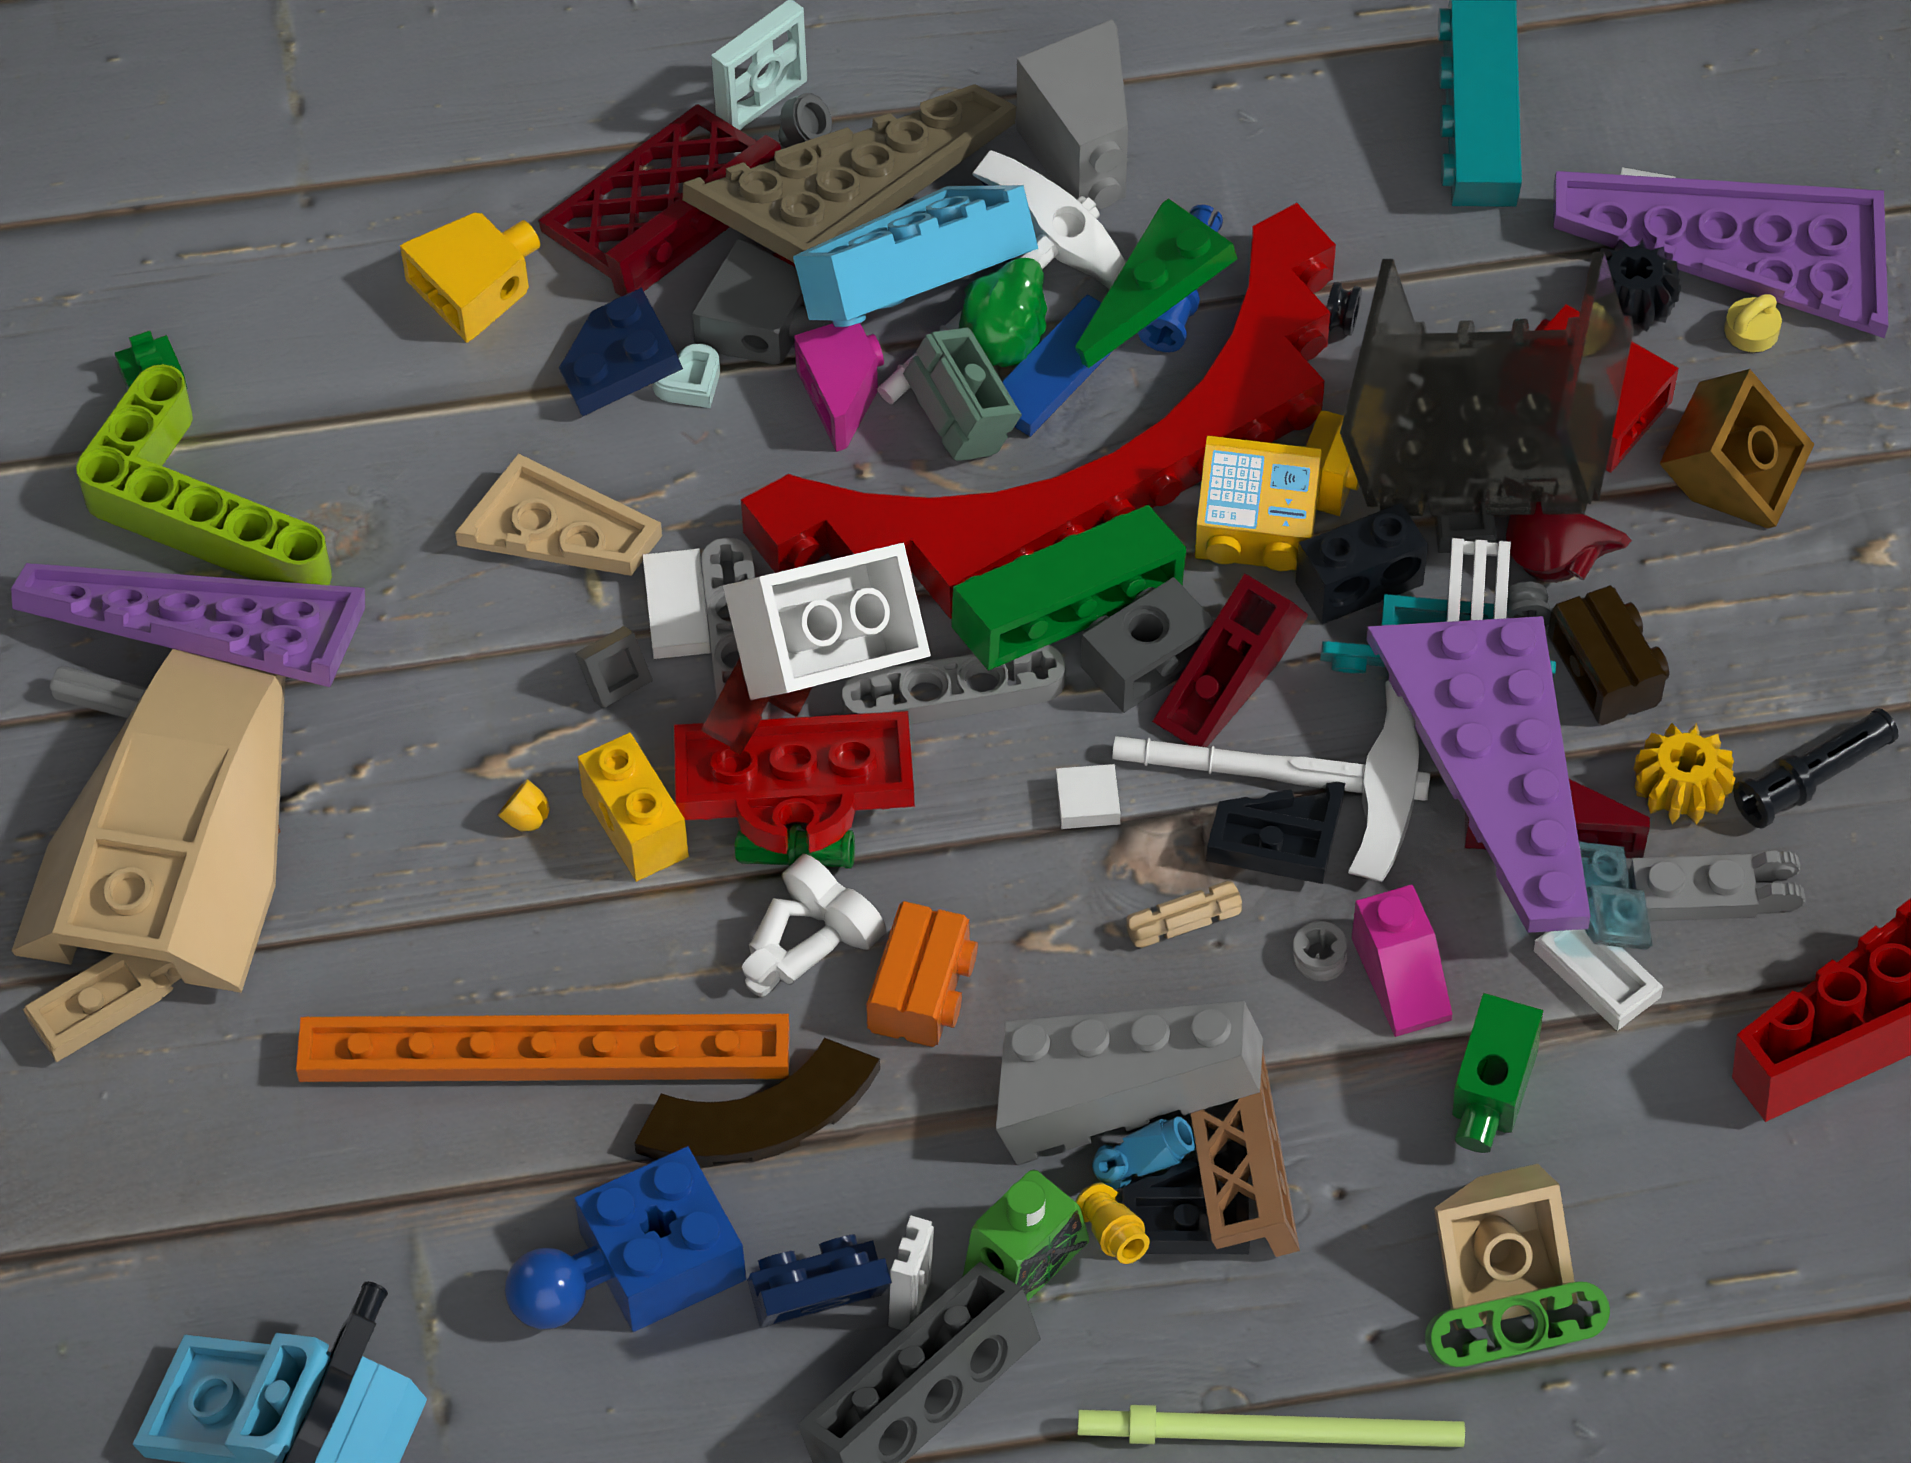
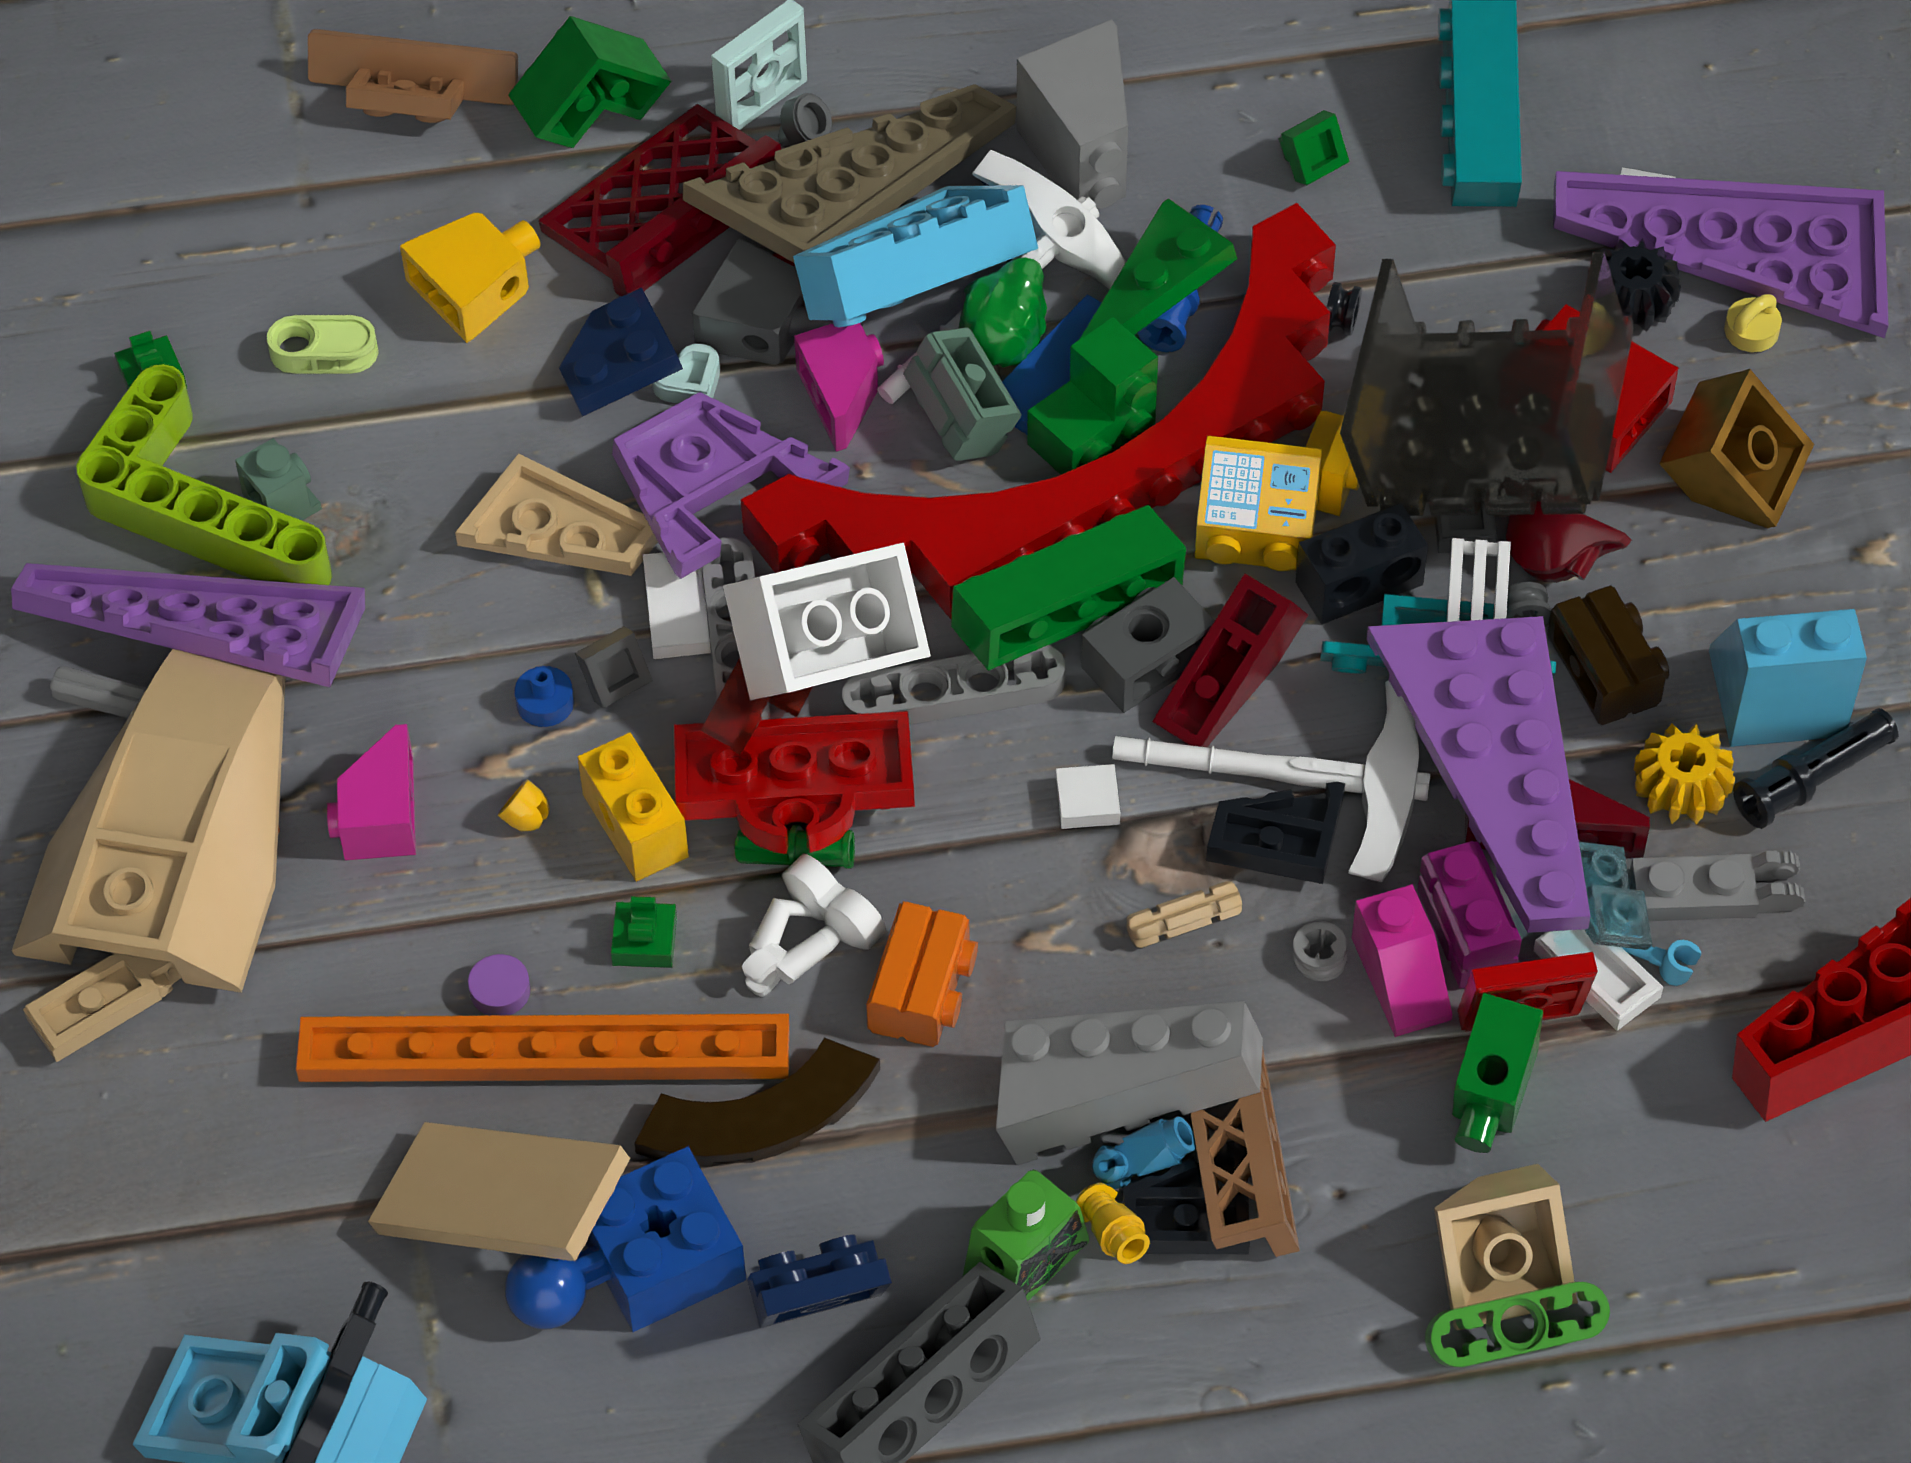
white tile [888,1215,934,1331] -> none
yellowish green bar [1078,1405,1465,1447] -> none
none -> sand green brick [235,438,322,520]
none -> yellowish green piece [267,315,379,374]
none -> medium nougat bracket [308,29,518,123]
none -> dark pink slope [327,724,416,860]
none -> tan tile [368,1122,630,1261]
none -> medium lavender tile [468,954,530,1015]
none -> green brick [508,16,672,148]
none -> blue tile [514,666,574,727]
none -> green tile [611,896,677,968]
none -> medium lavender wing [612,392,850,579]
none -> green brick [1027,316,1158,475]
none -> green tile [1278,110,1350,186]
none -> magenta brick [1417,841,1522,989]
none -> red piece [1457,952,1598,1032]
none -> medium azure hand [1615,935,1701,986]
none -> medium azure slope [1709,609,1867,747]

